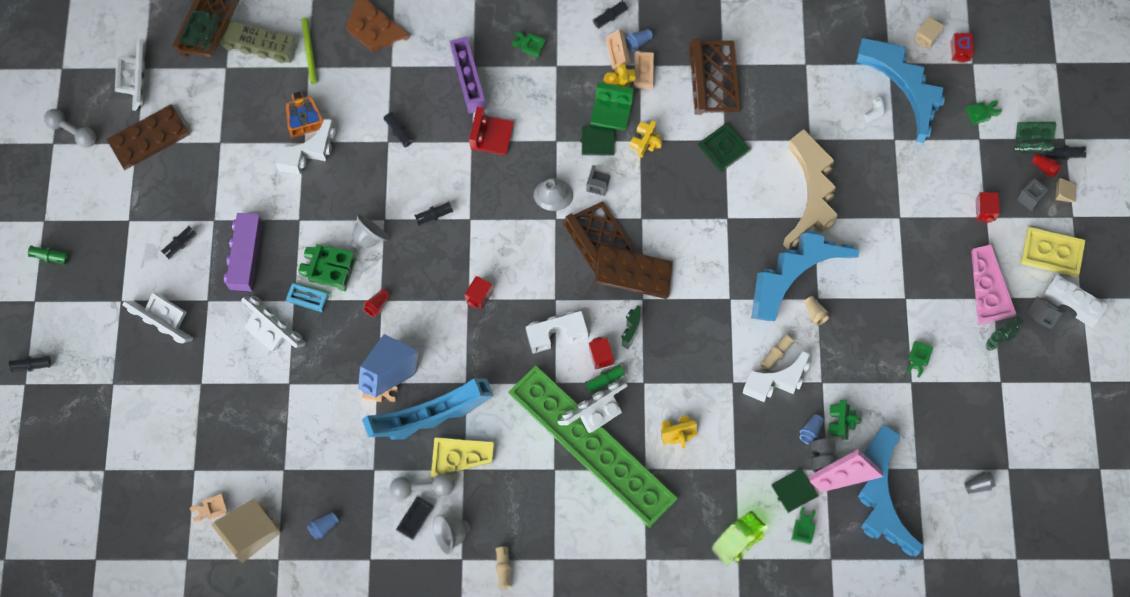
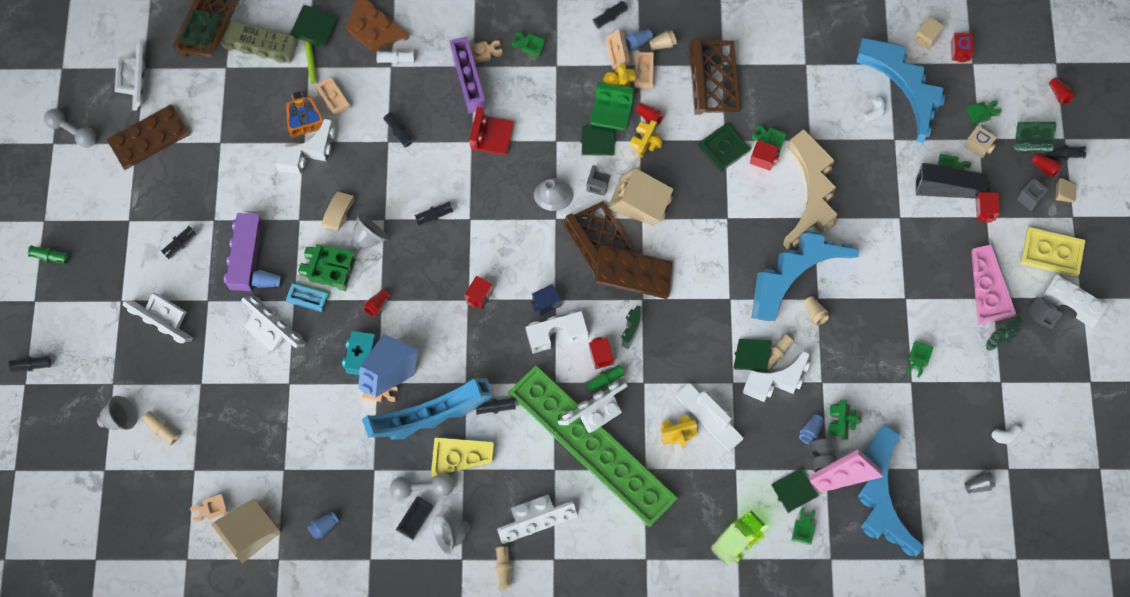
none -> light grey hat [97,396,138,430]
none -> tan pin [141,411,179,445]
none -> medium blue cone [252,269,281,288]
none -> dark green tile [290,4,337,48]
none -> light nougat plate [315,77,350,116]
none -> tan slope [321,192,355,231]
none -> teal brick [342,331,377,375]
none -> white pin [377,50,414,64]
none -> light nougat plate [470,41,503,64]
none -> black pin [475,397,516,415]
none -> white bracket [497,495,577,544]
none -> dark blue brick [530,284,561,316]
none -> tan slope [608,168,673,226]
none -> red cone [636,103,664,126]
none -> tan cone [649,30,677,51]
none -> white bracket [676,383,743,452]
none -> dark green piece [733,339,772,371]
none -> red brick [749,140,780,171]
none -> green plate [752,125,787,153]
none -> black slope [915,163,990,199]
none -> green plate [937,154,971,170]
none -> tan brick [964,125,997,158]
none -> white arm [992,425,1022,444]
none -> red cone [1049,77,1075,105]

